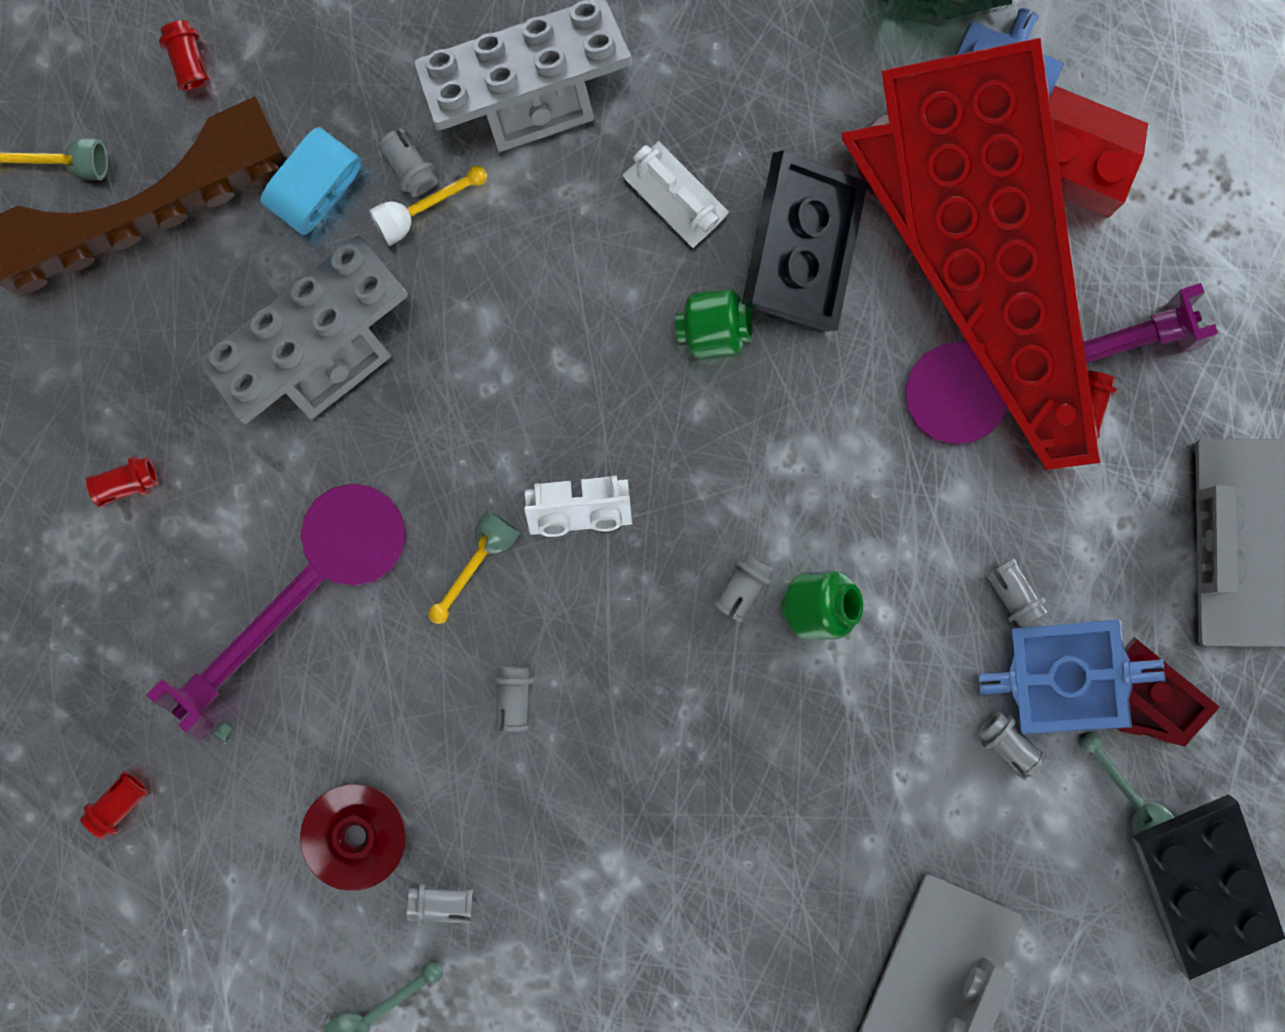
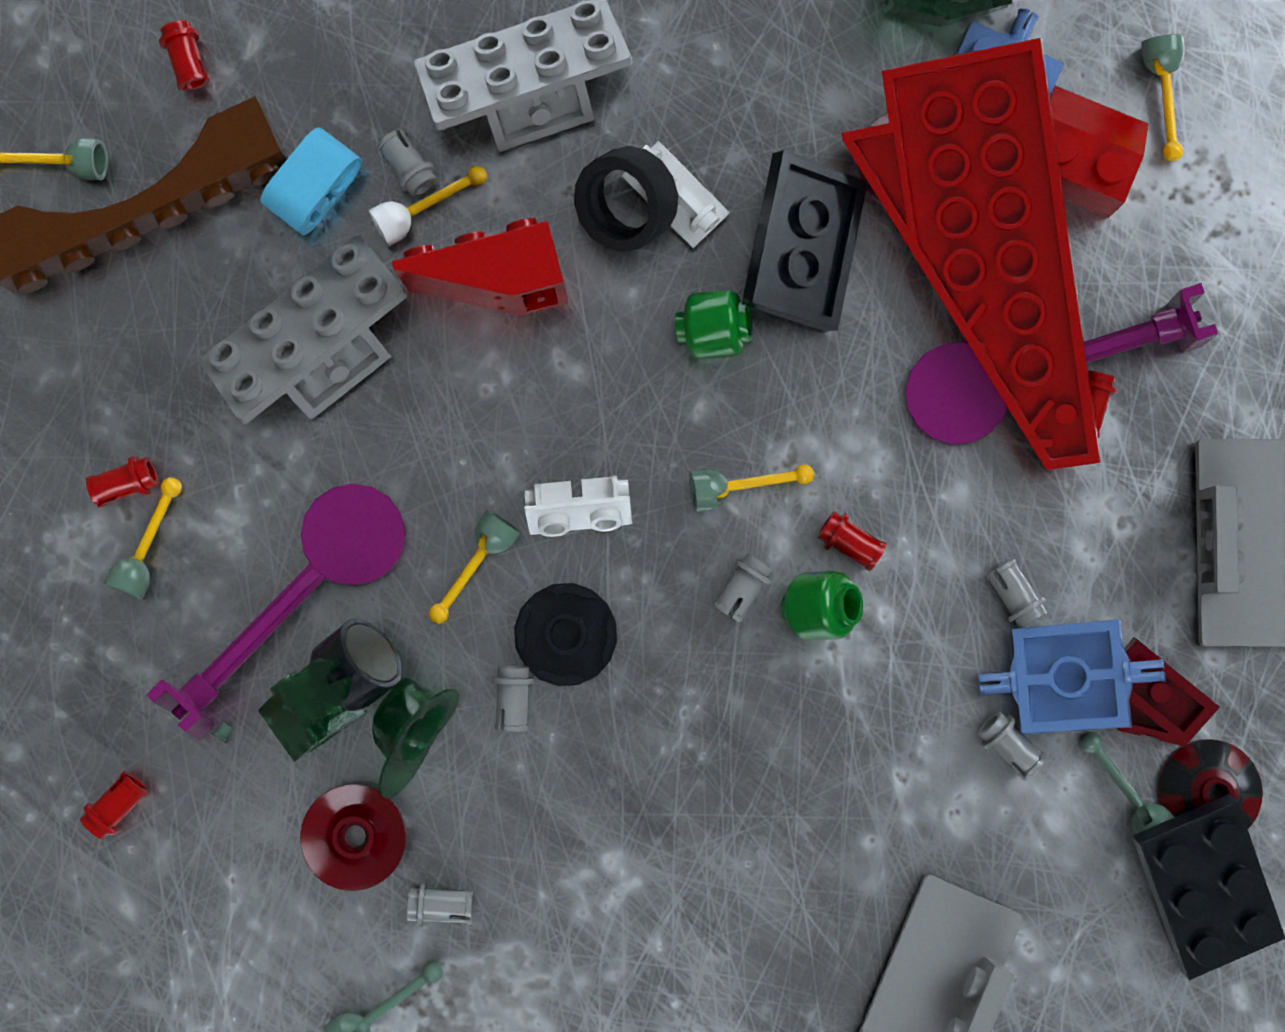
none -> hinge [103,477,182,600]
none -> piece [258,619,402,762]
none -> clear green piece [372,677,459,799]
none -> red slope [391,218,569,316]
none -> black tile [514,583,618,686]
none -> black tyre [574,146,678,252]
none -> hinge [689,464,814,512]
none -> red pin [817,511,887,572]
none -> hinge [1141,34,1185,162]
none -> dish [1157,739,1263,829]

